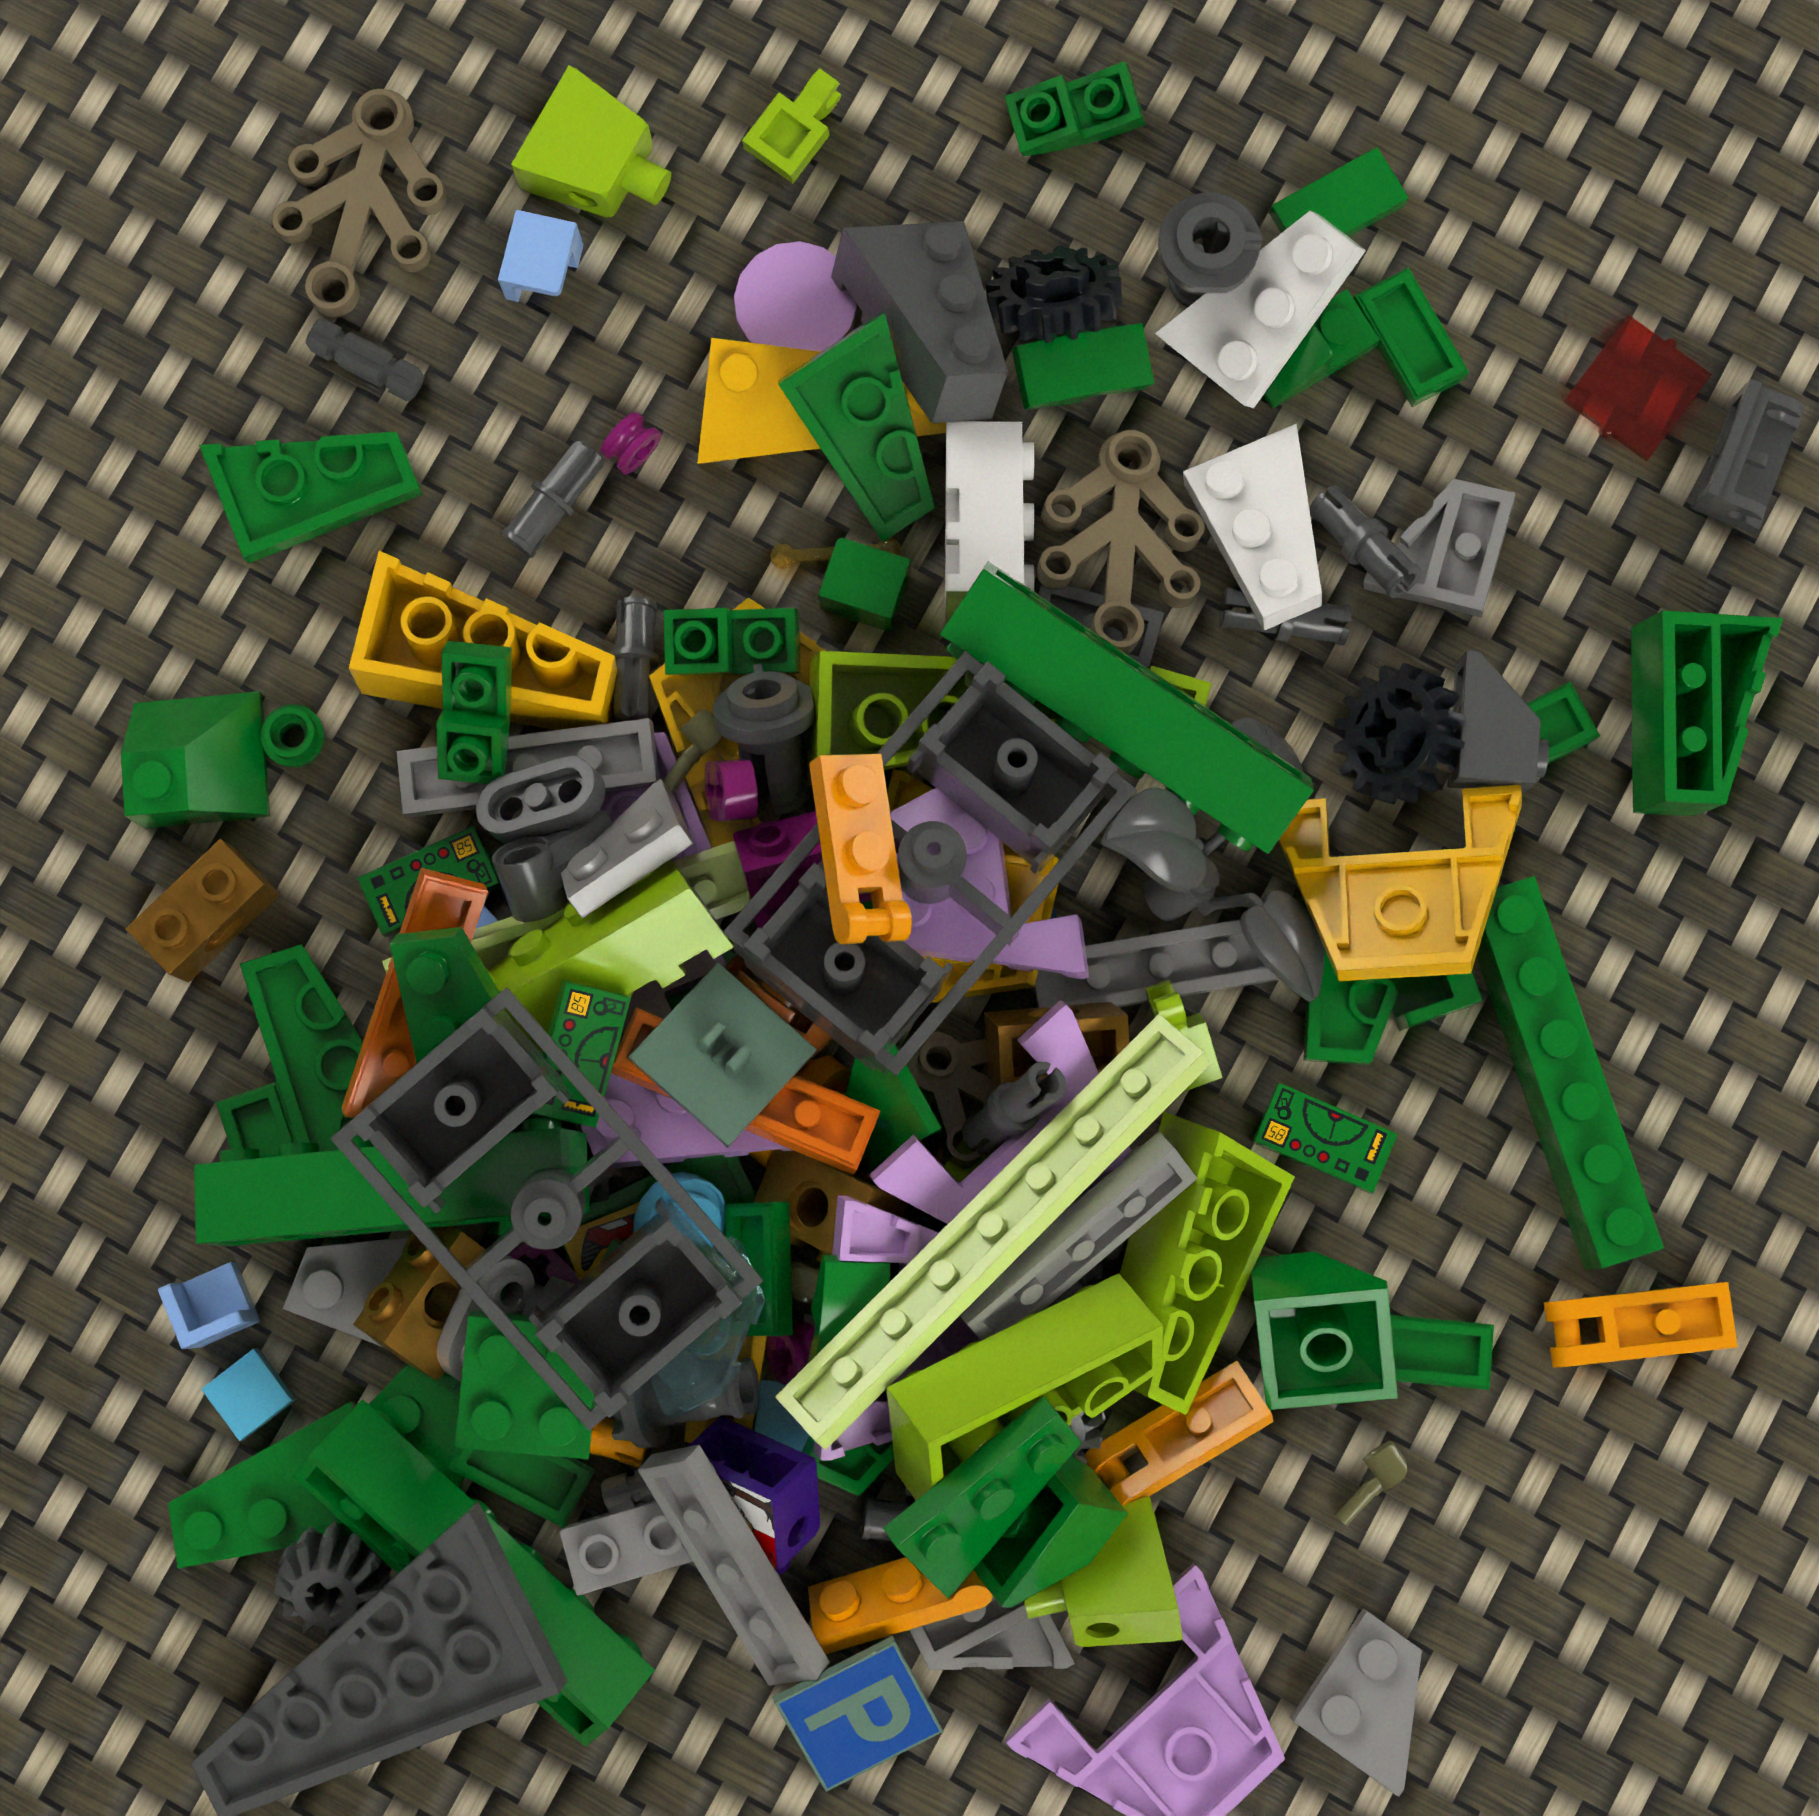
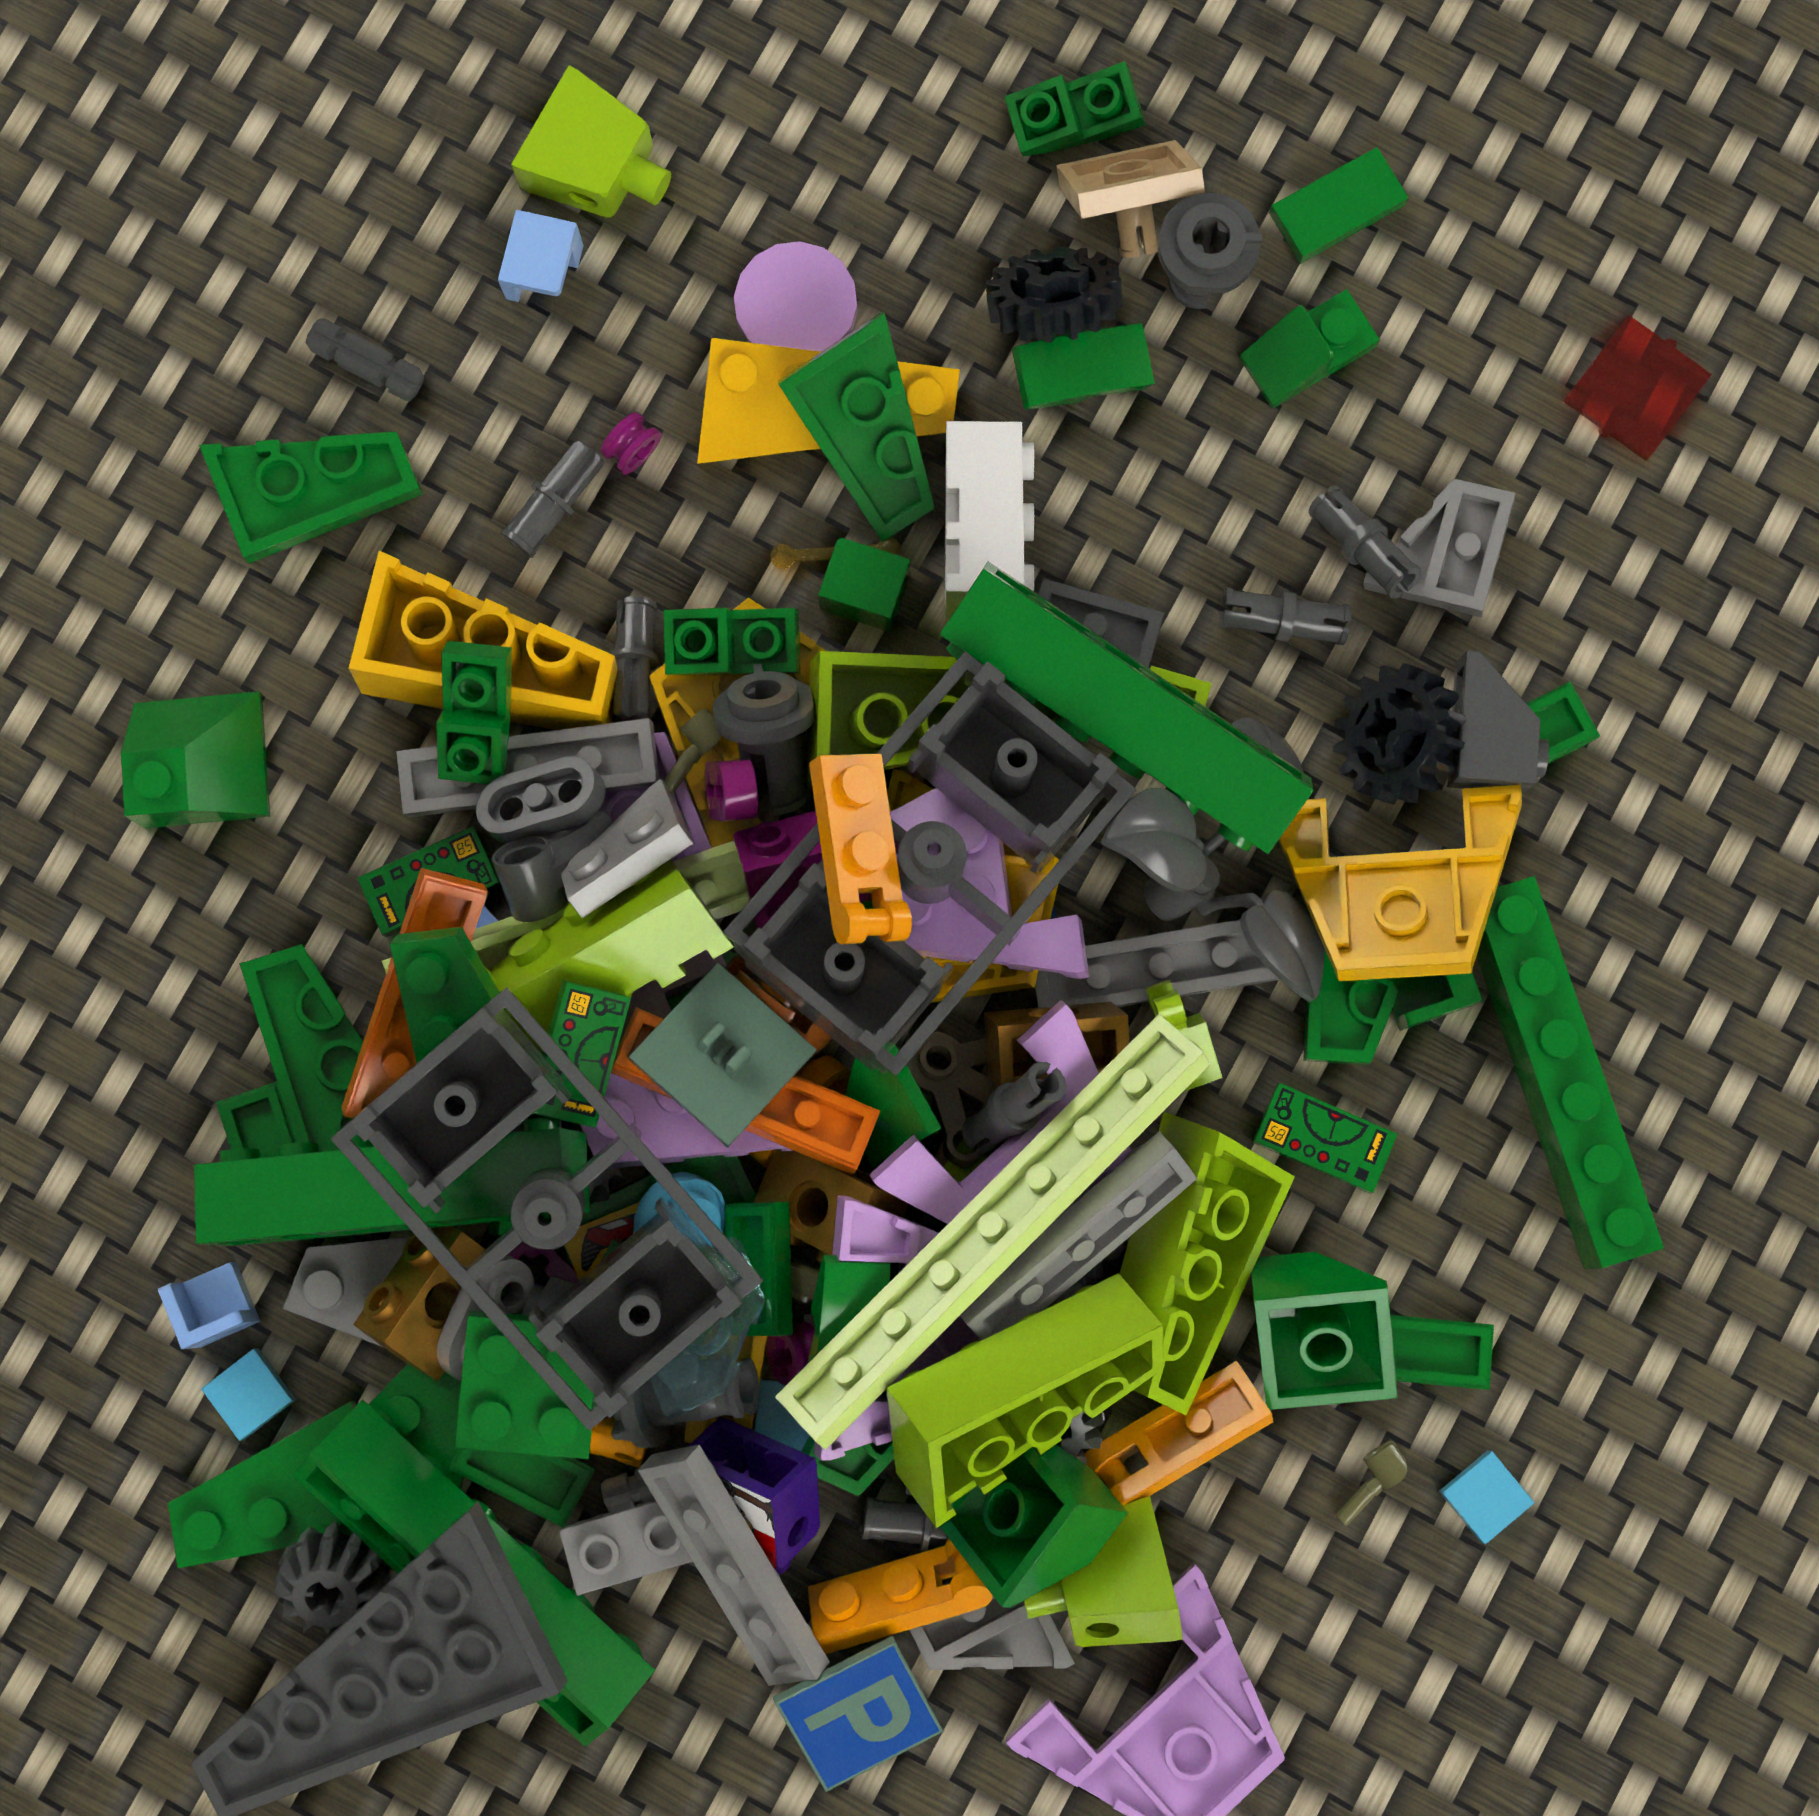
pearl gold brick [125,839,281,983] -> none
green plate [261,704,326,768] -> none
dark tan plant [272,89,447,317] -> none
lime plate [742,68,841,184] -> none
dark grey wedge [831,221,1008,423] -> none
green wing [883,1396,1082,1599] -> none
dark tan plant [1036,430,1205,654] -> none
white wing [1155,211,1366,408] -> none
white wing [1183,423,1322,630] -> none
light grey wing [1290,1608,1422,1797] -> none
green tile [1353,267,1470,407] -> none
light orange plate [1543,1282,1738,1368] -> none
green wedge [1631,610,1783,816] -> none
dark grey hinge [1691,379,1805,534] -> none
none -> tan tile [1056,140,1205,258]
none -> medium azure tile [1439,1450,1535,1545]

